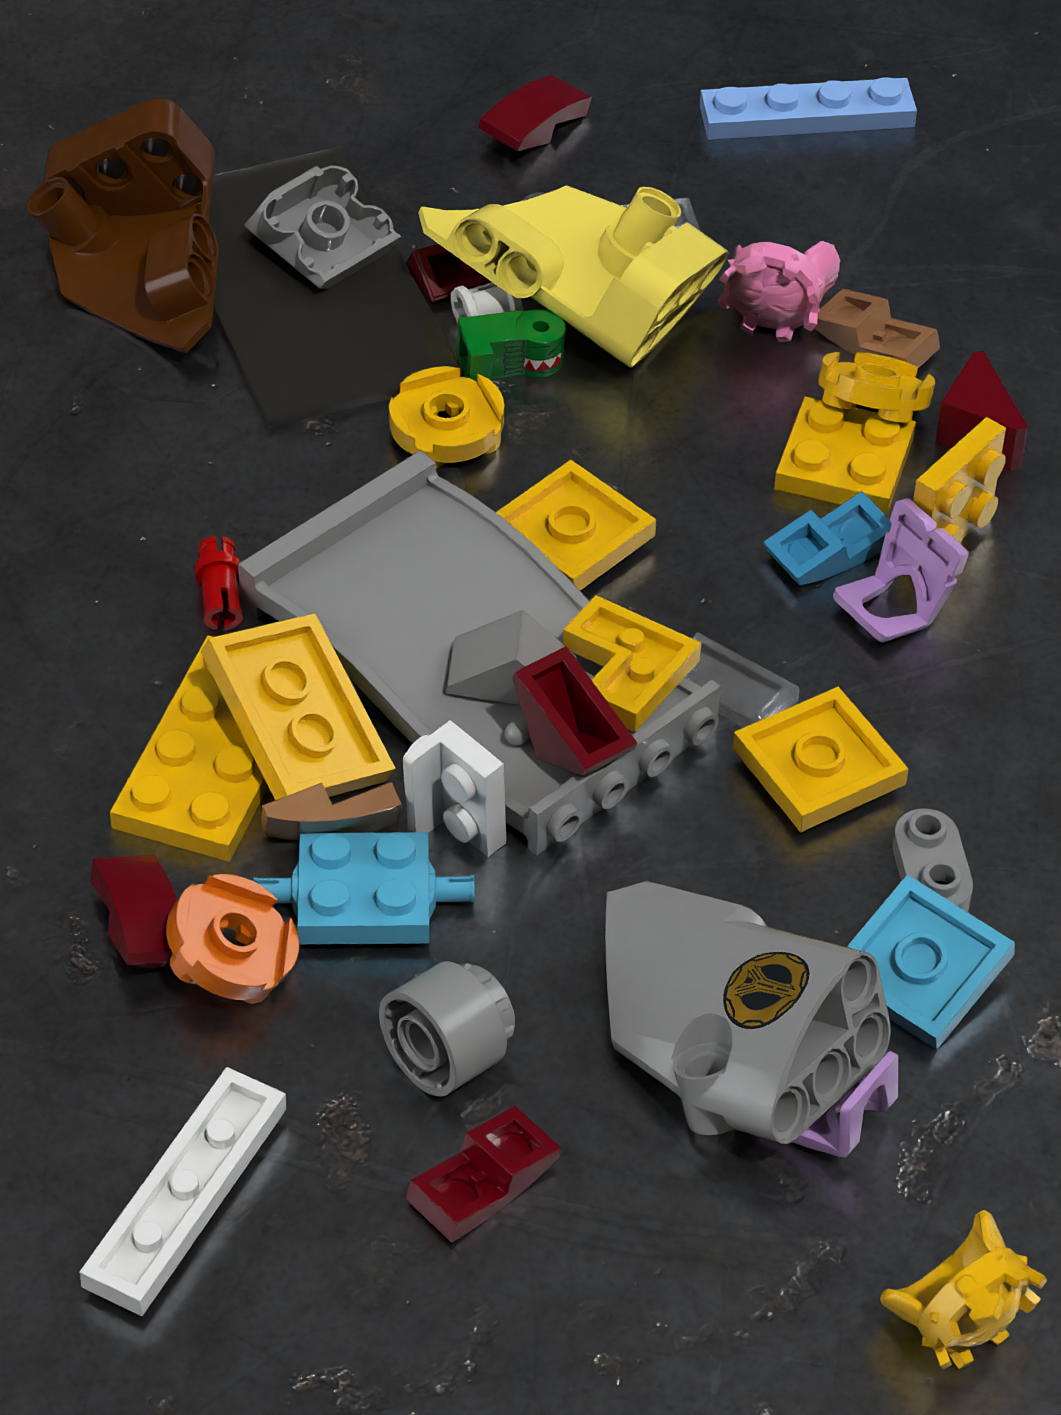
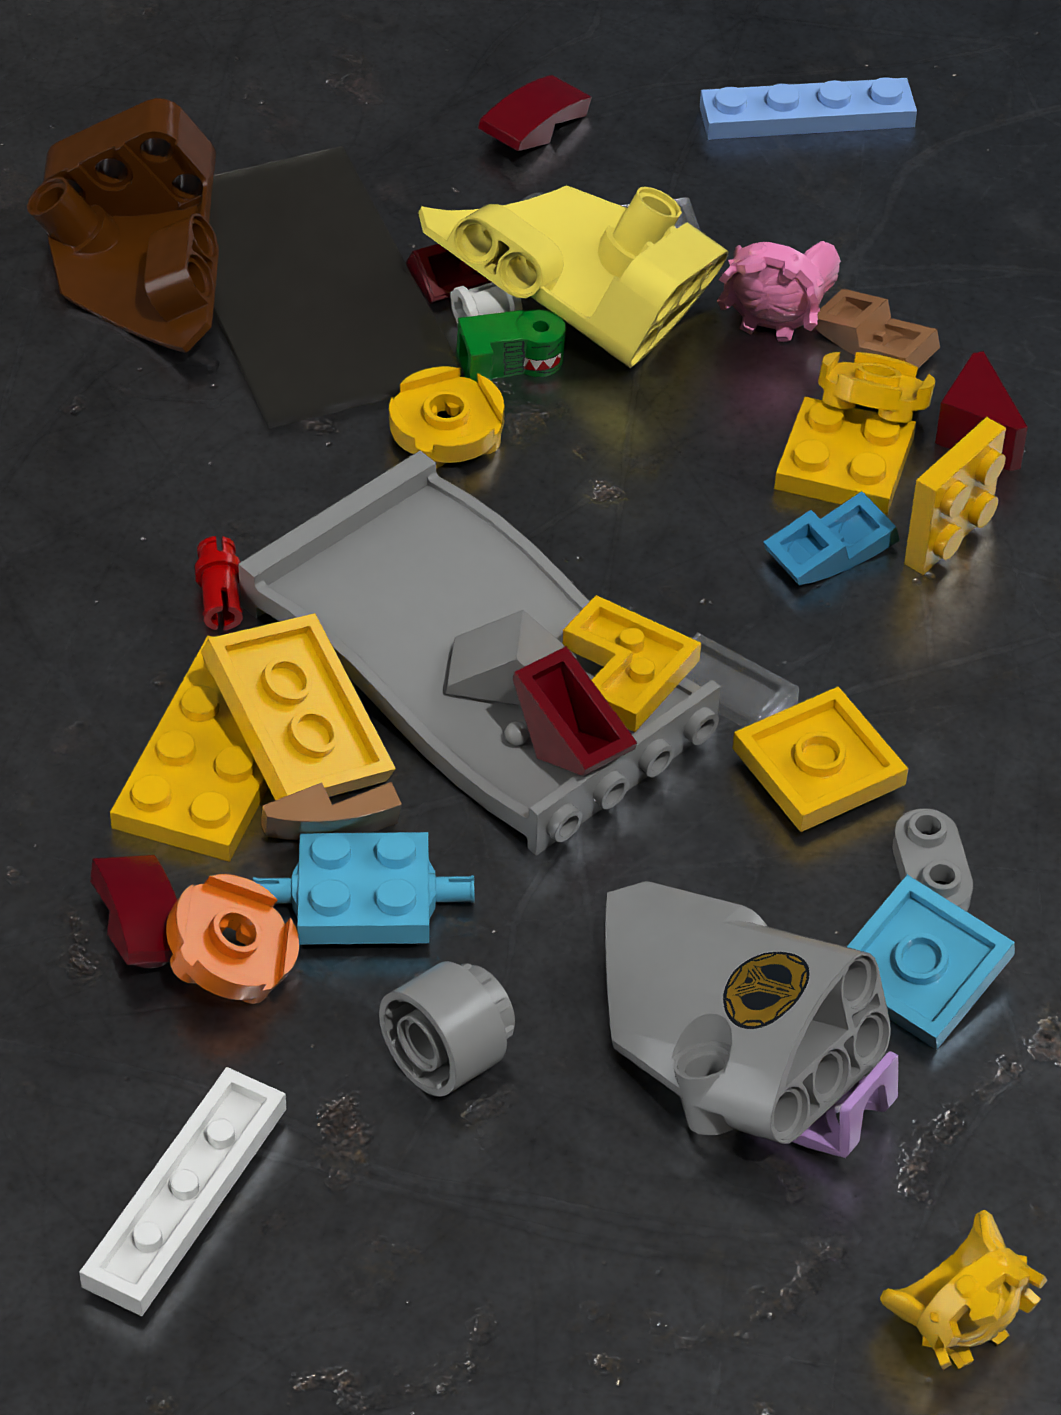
light grey slope [244,166,403,289] -> none
white bracket [403,720,506,857] -> none
dark red slope [406,1106,562,1243] -> none
yellow plate [496,460,656,591] -> none
lavender piece [833,498,969,642] -> none

